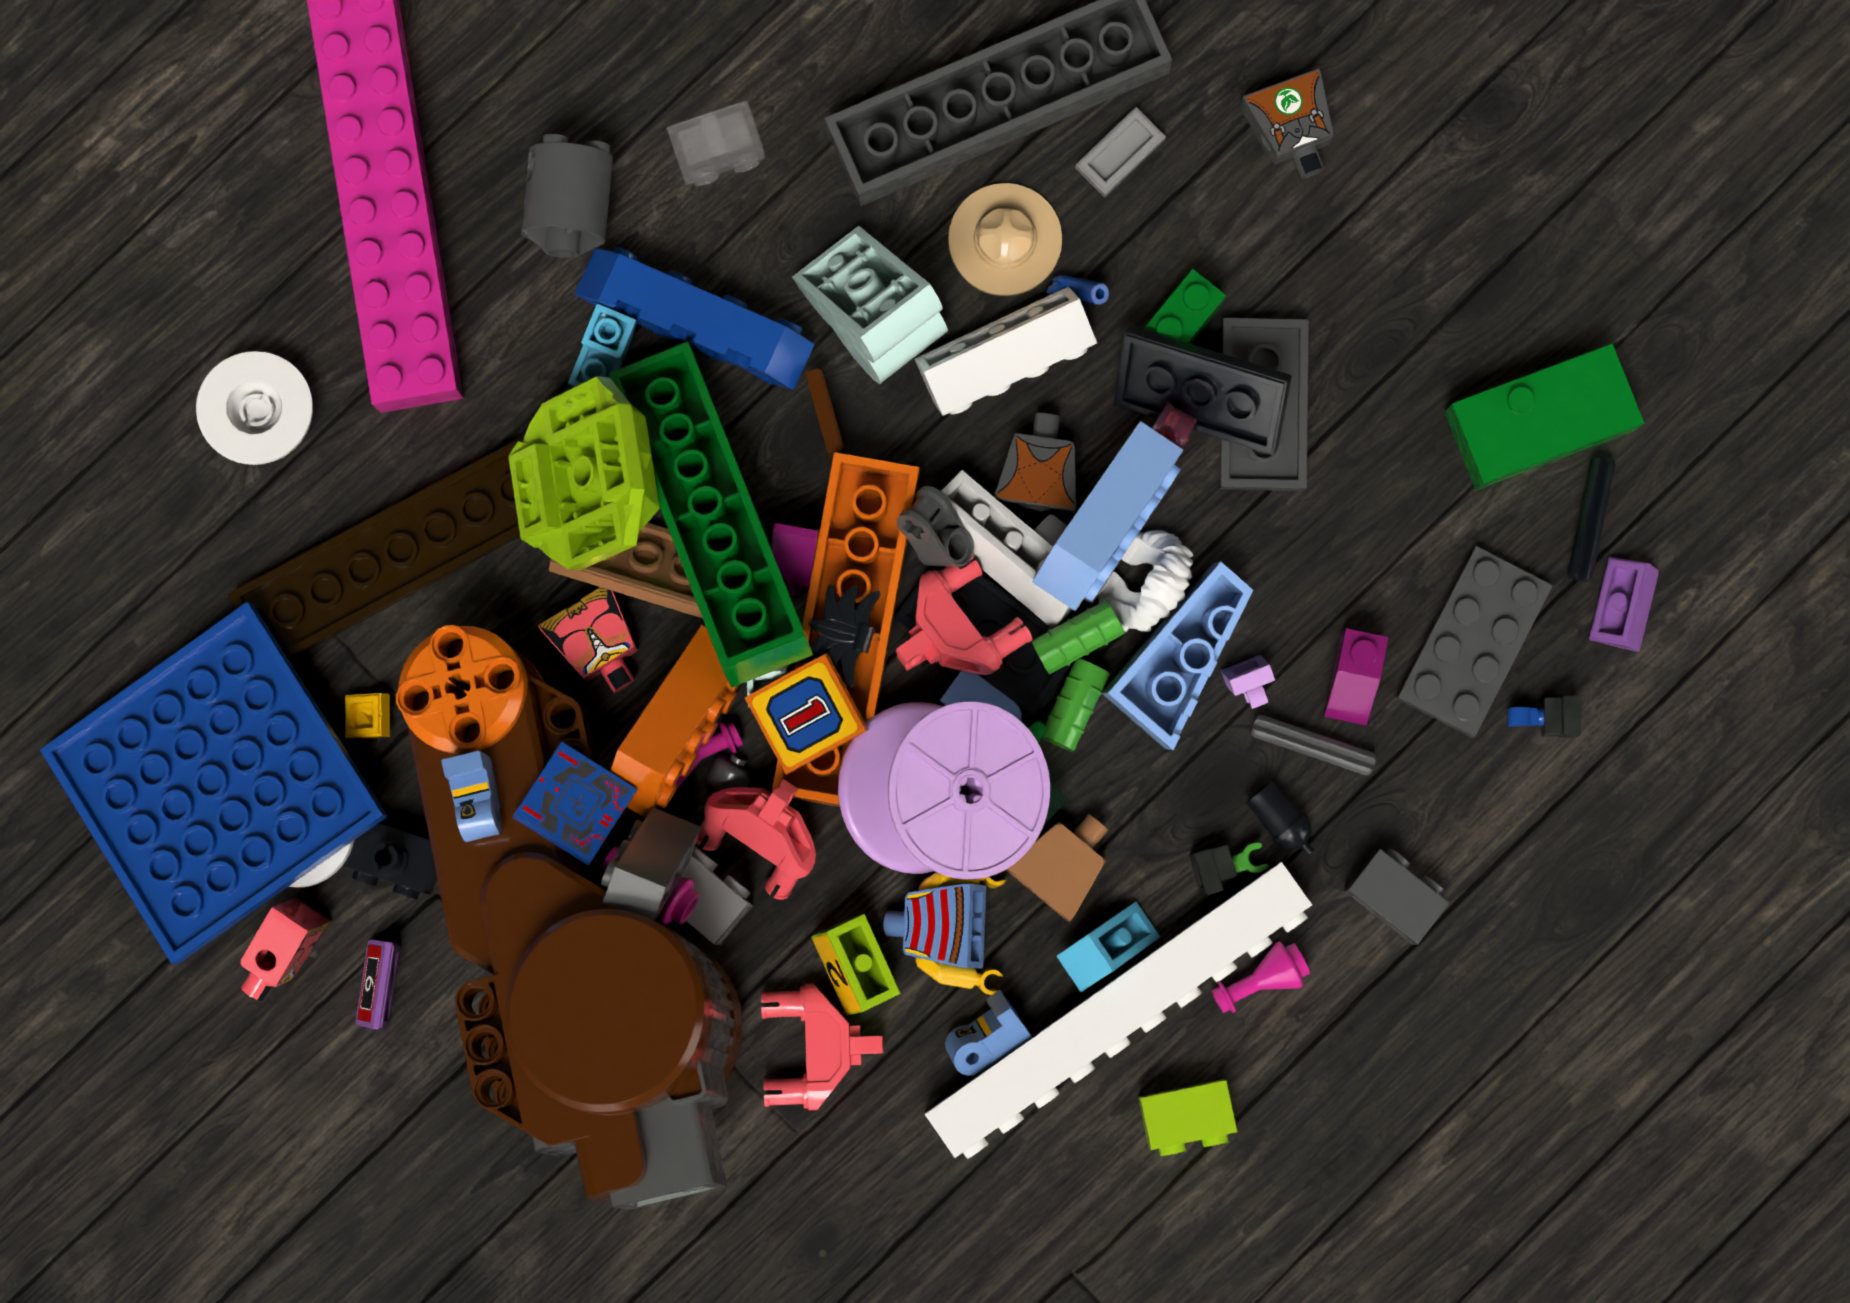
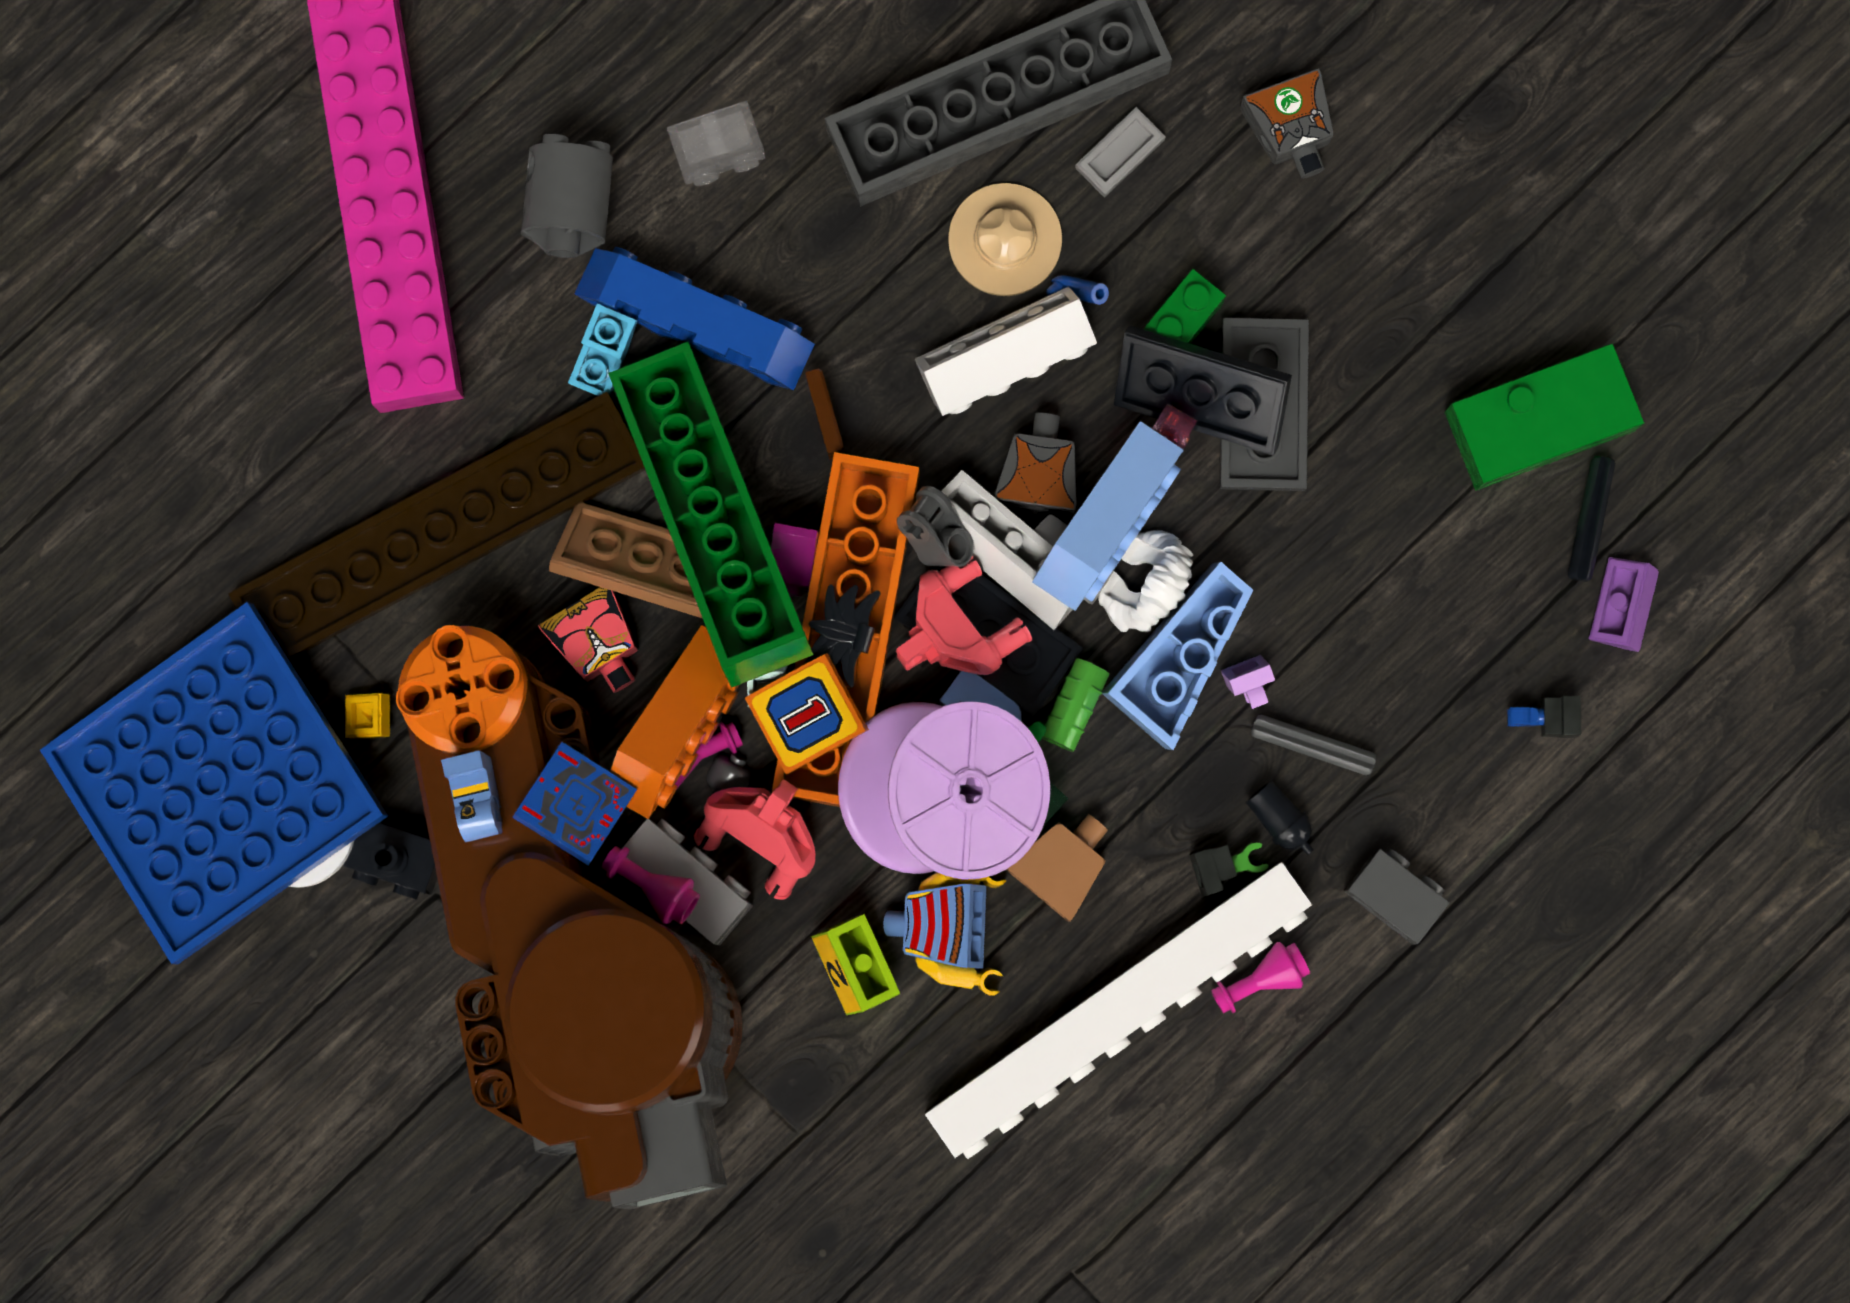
white hat [196,351,313,465] -> none
coral torso [240,898,331,1001] -> none
medium lavender slope [356,940,401,1030] -> none
lime piece [508,376,660,570] -> none
dark grey brick [601,807,701,921] -> none
coral connector [761,983,884,1111] -> none
light aqua brick [792,226,948,384] -> none
medium blue leg [945,990,1033,1076] -> none
bright green axle [1031,600,1126,675] -> none
medium azure slope [1057,902,1160,992] -> none
lime brick [1138,1079,1237,1156] -> none
magenta slope [1324,628,1389,726] -> none
dark grey plate [1396,546,1553,738] -> none

